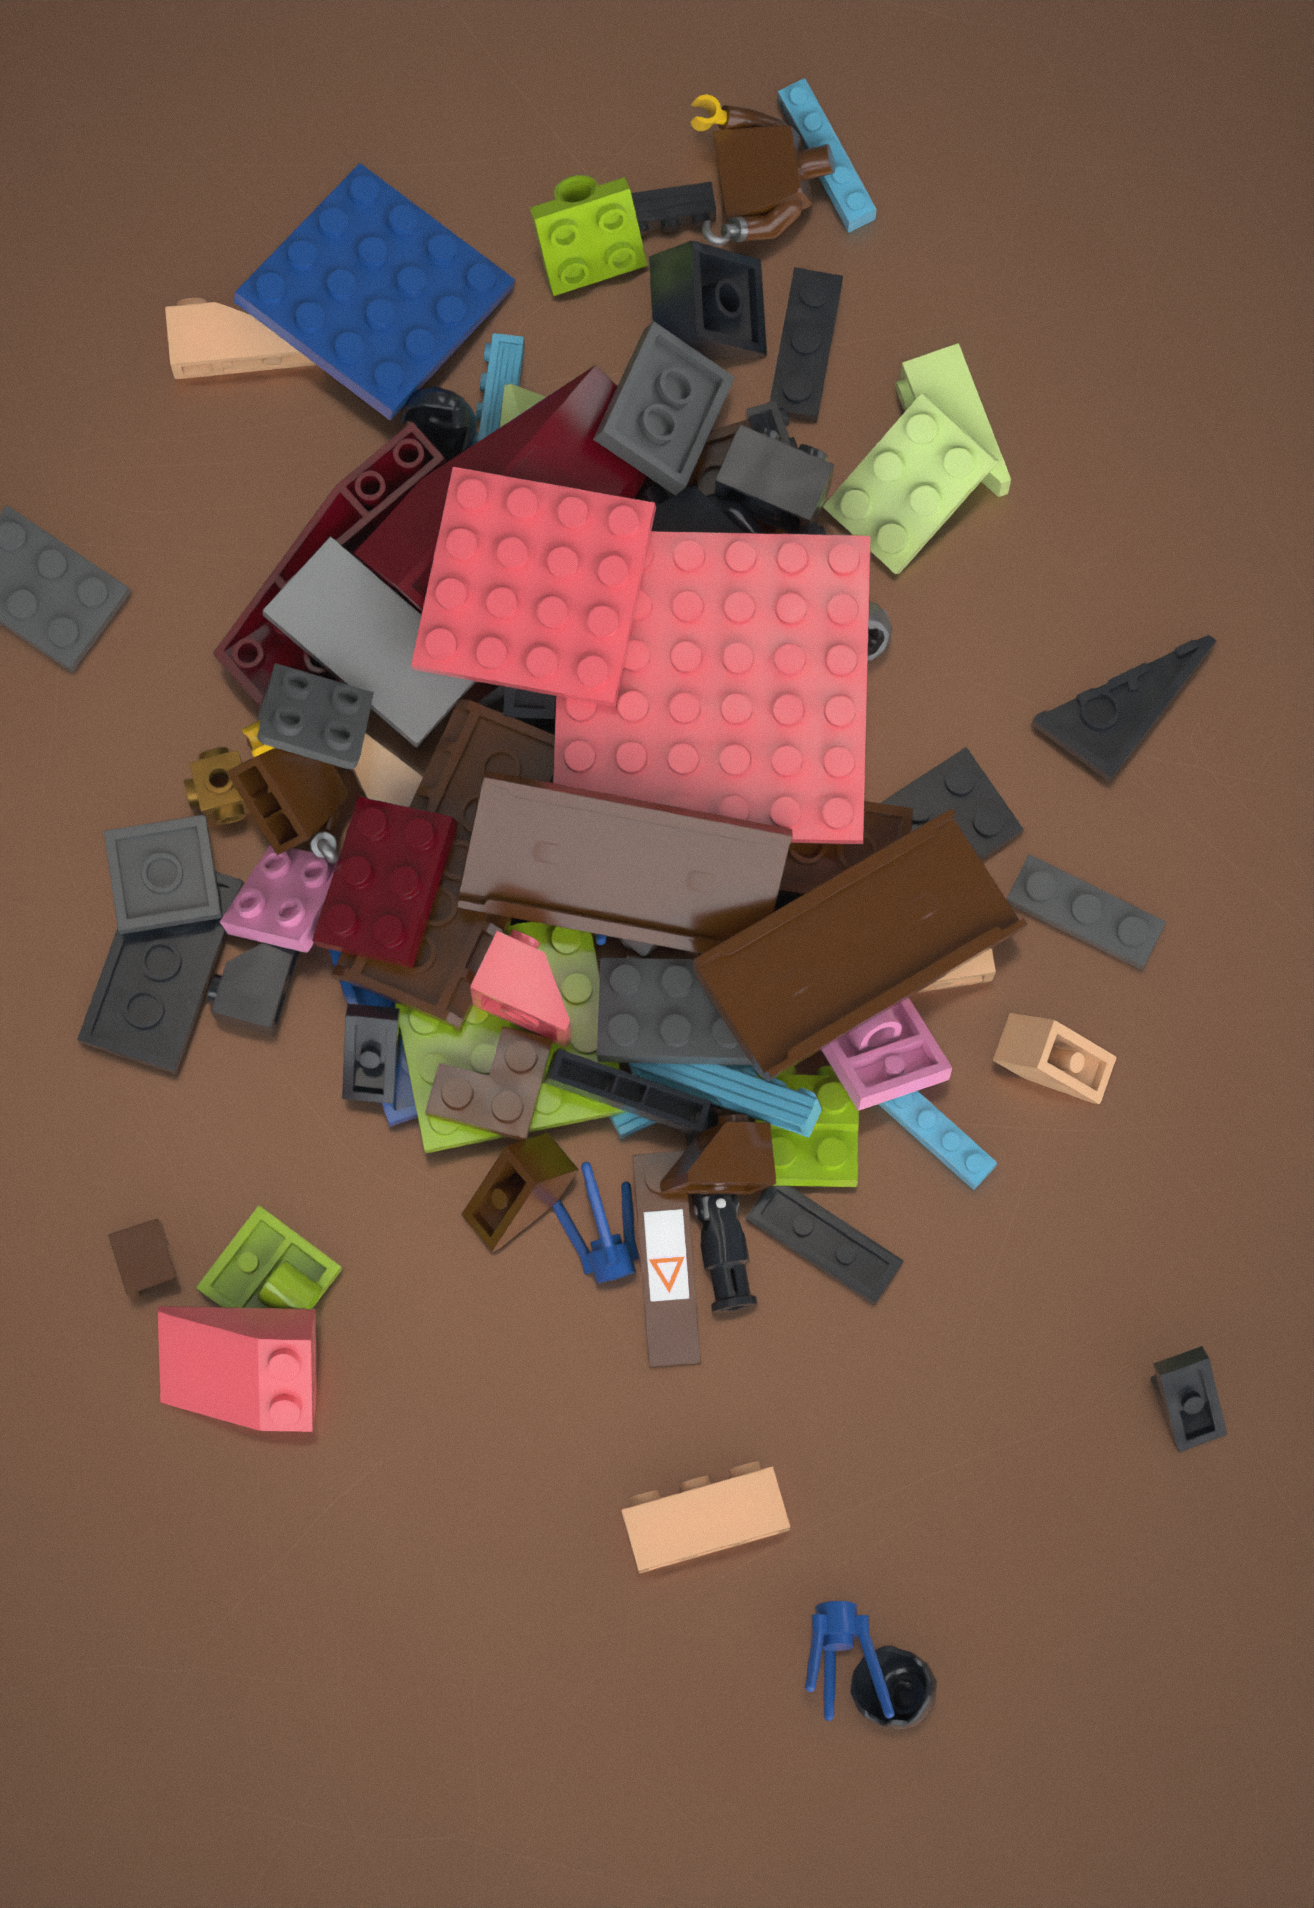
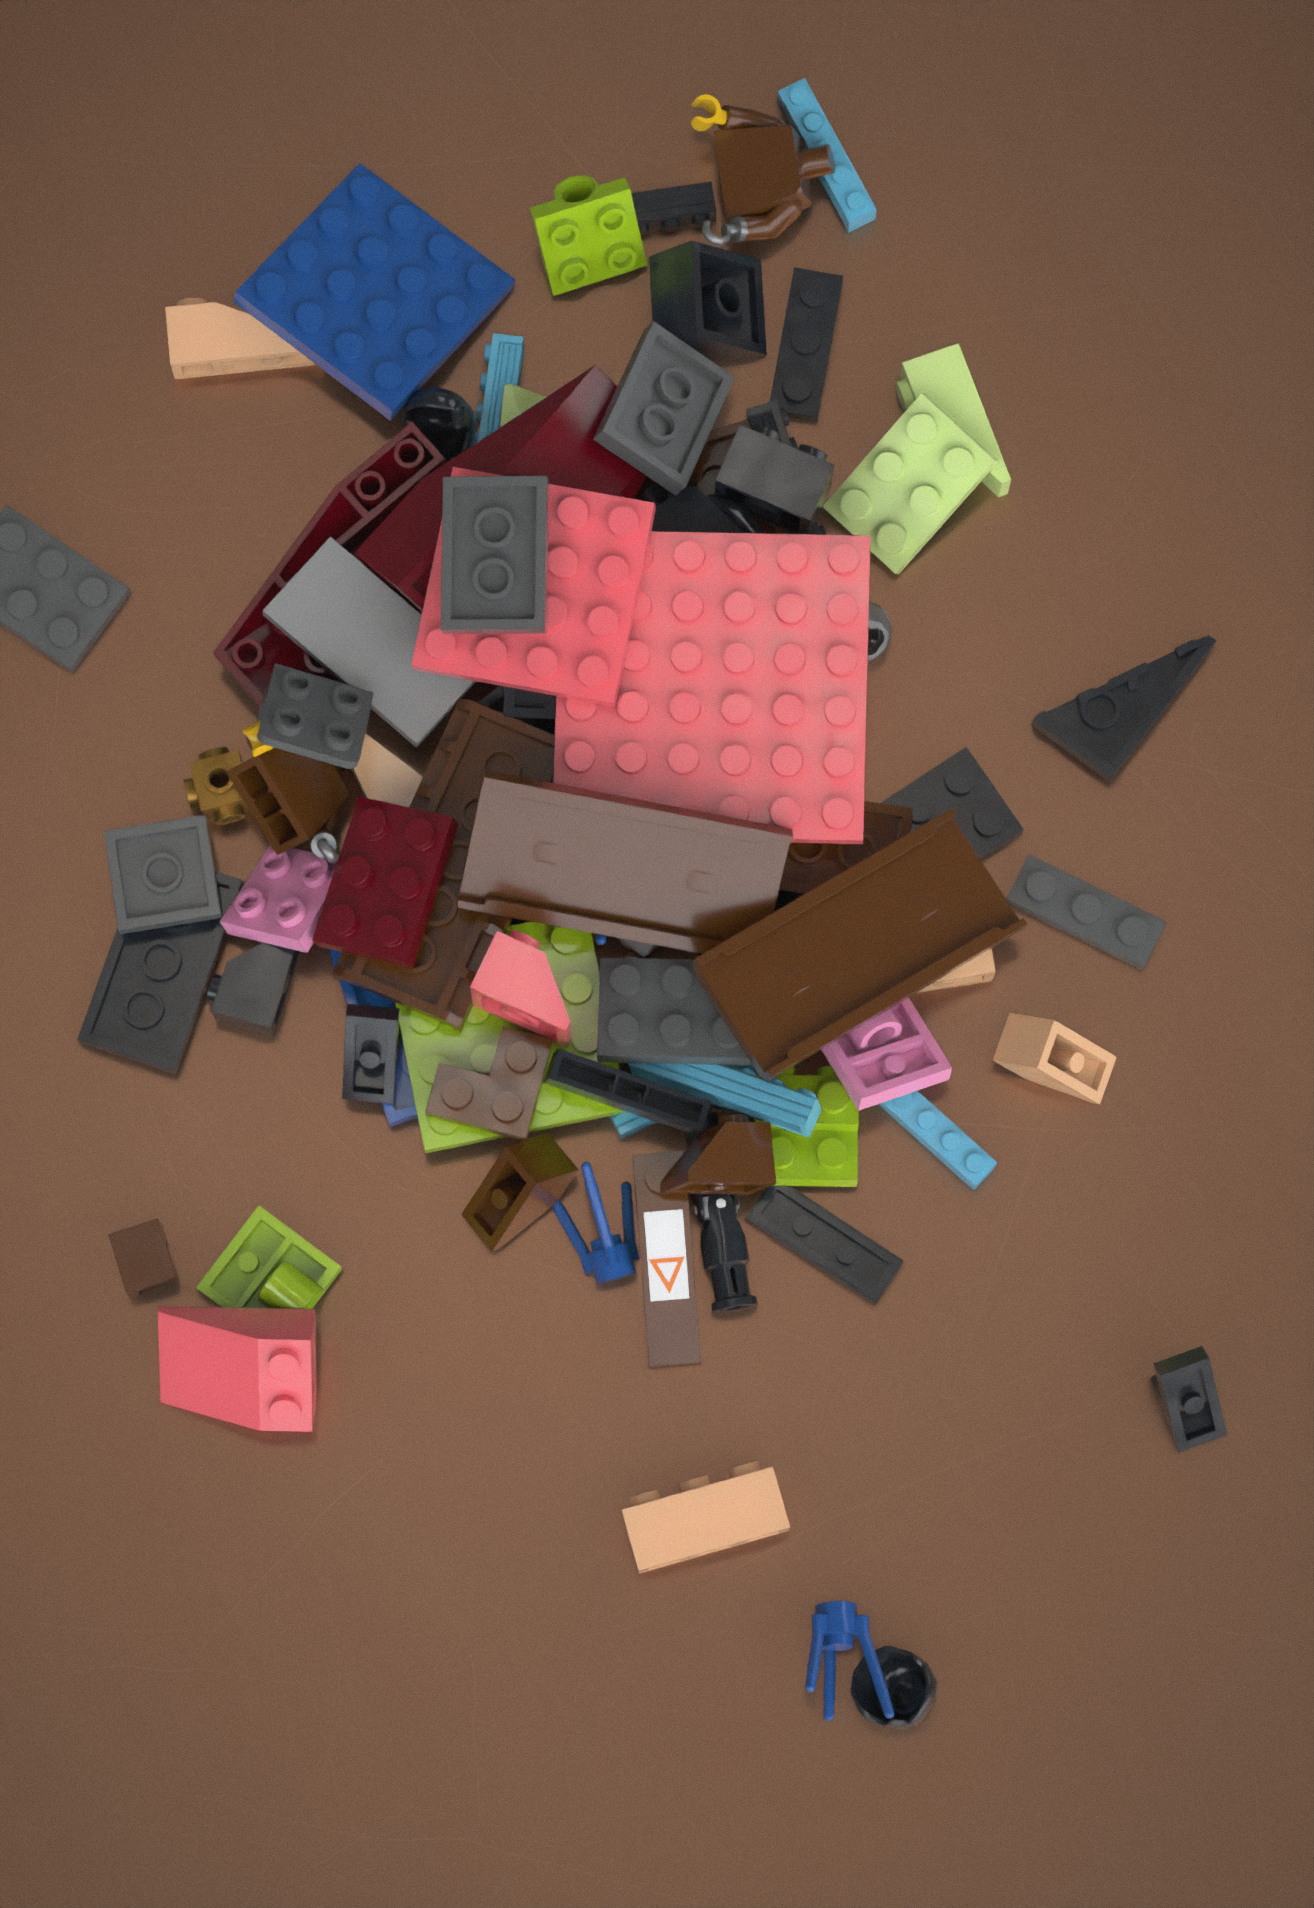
none -> dark grey plate [440,476,549,634]

